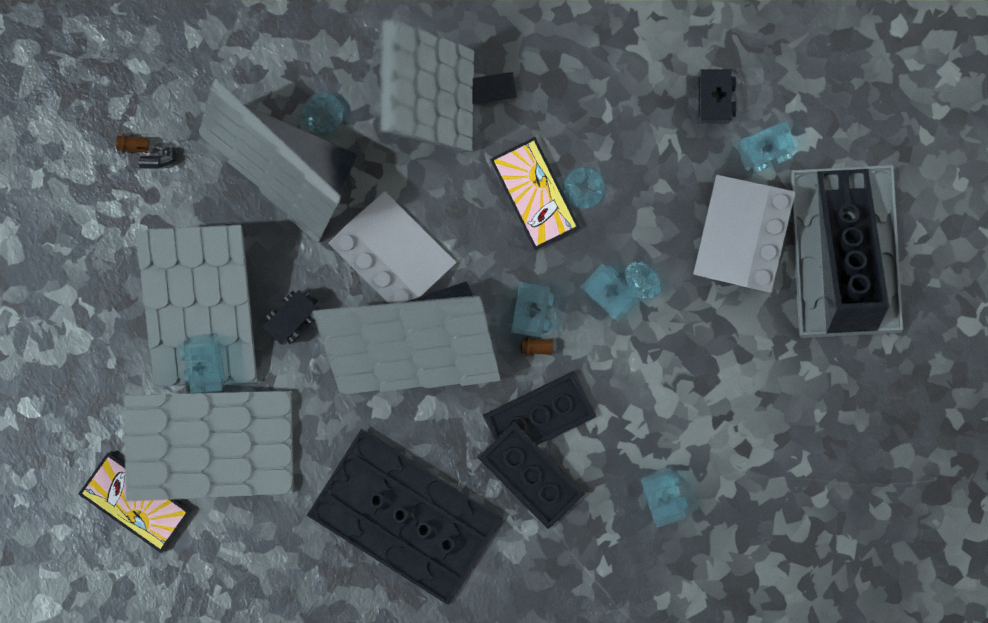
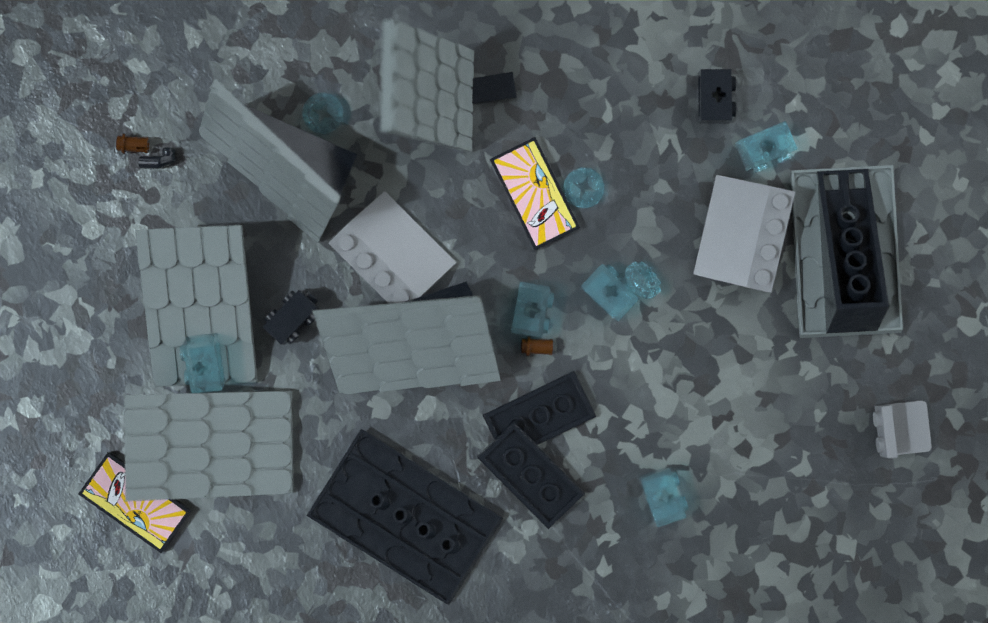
none -> light grey bracket [873,401,932,458]

